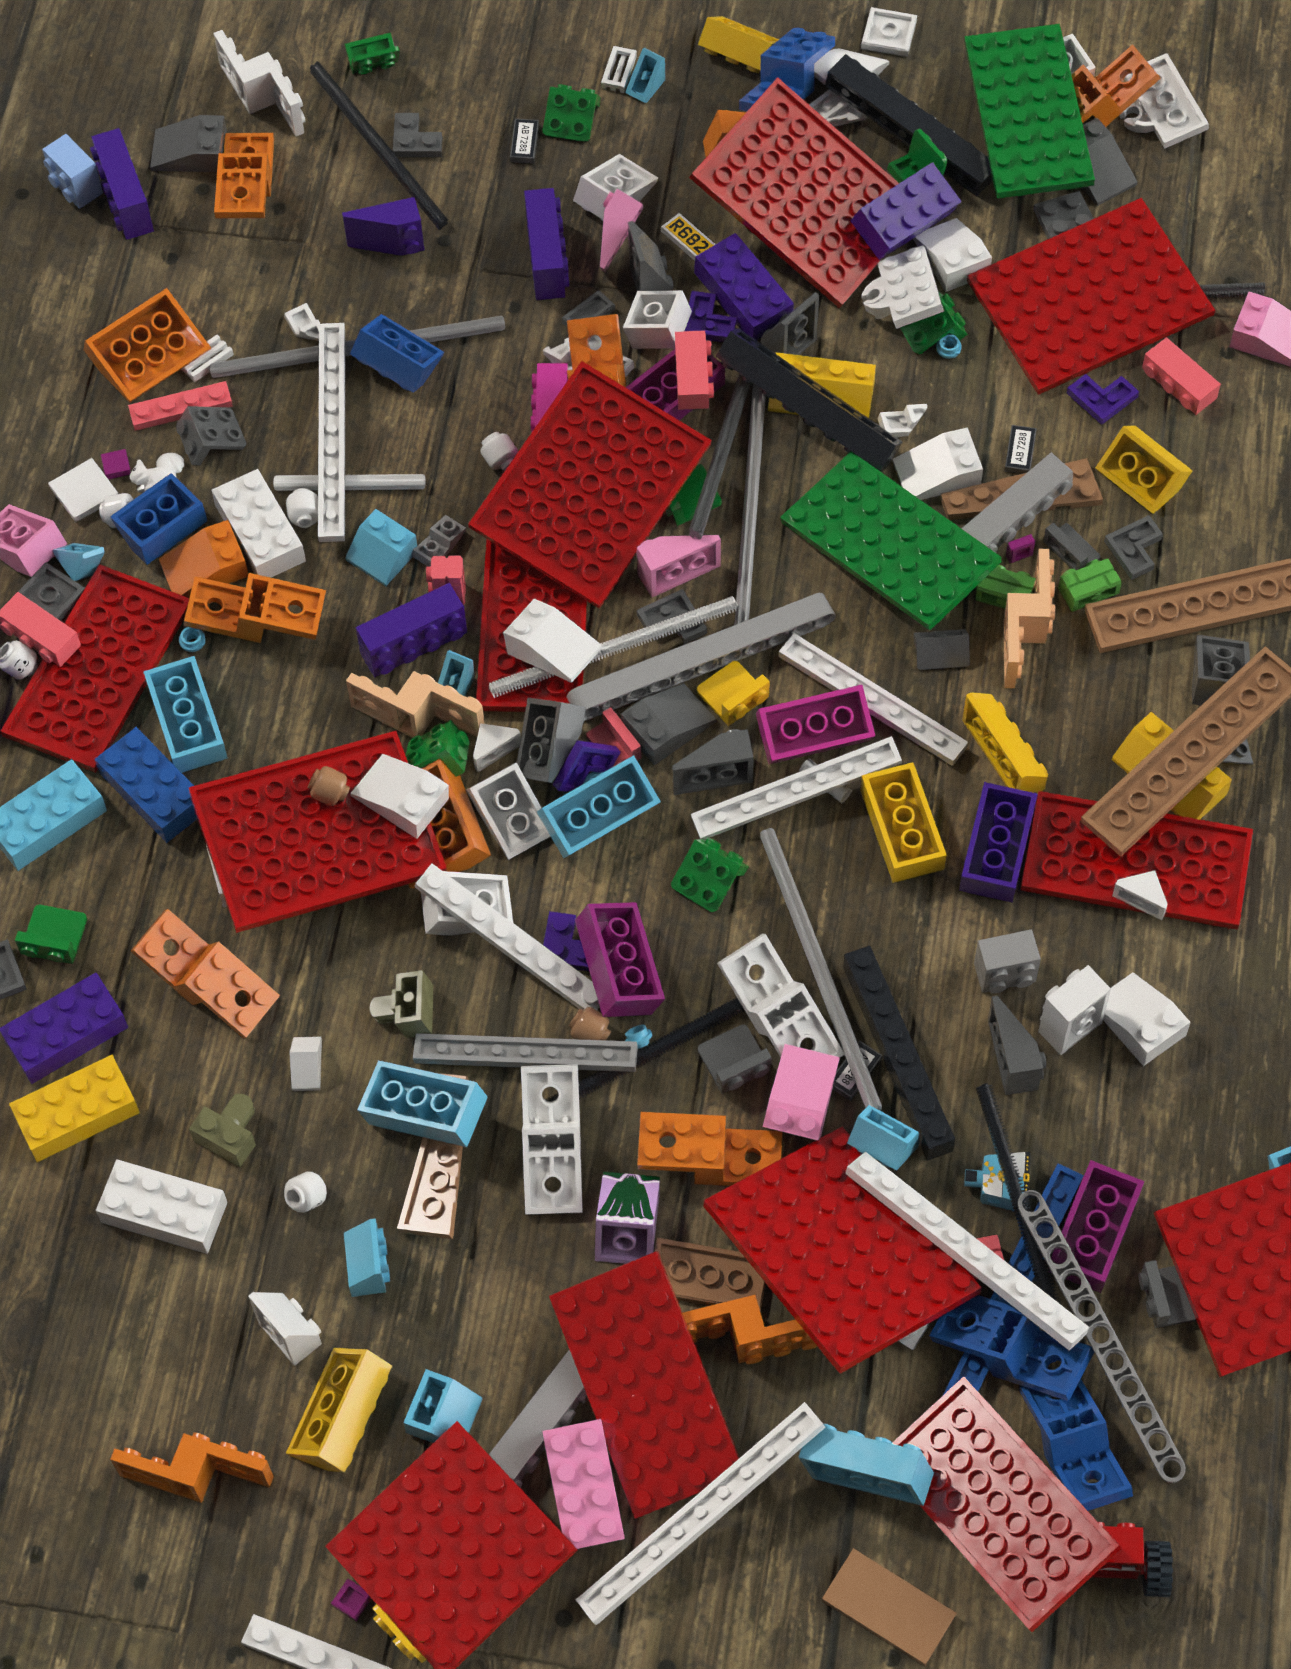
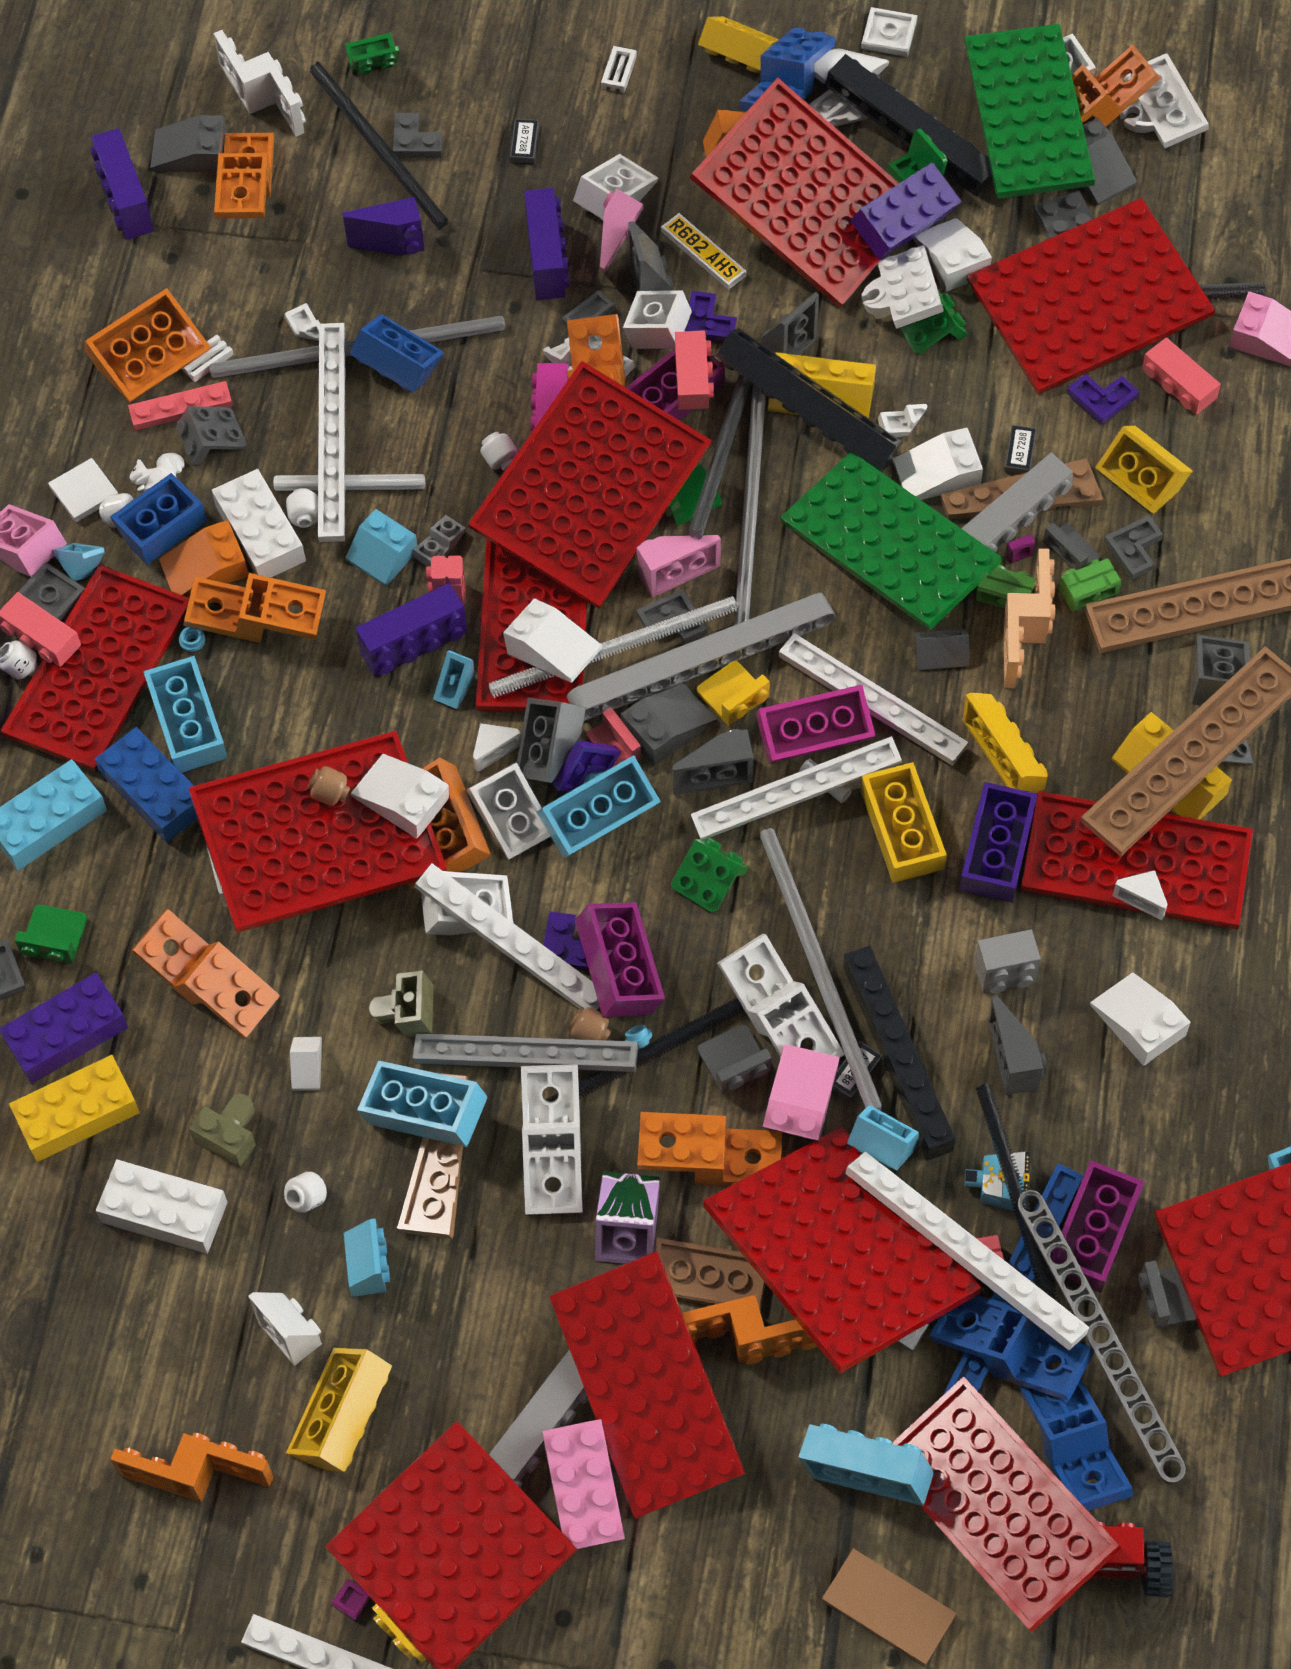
light blue brick [42,134,103,209] -> none
magenta tile [101,449,131,479] -> none
light nougat bracket [346,671,485,738] -> none
medium azure slope [404,1369,483,1443] -> none
green bracket [406,720,470,777] -> none
green bracket [543,84,601,142] -> none
white plate [576,1402,825,1625] -> none
medium azure slope [625,48,665,103] -> none
dark purple brick [694,233,794,340] -> none
medium azure plate [936,334,962,359] -> none
white brick [1038,965,1111,1055] -> none

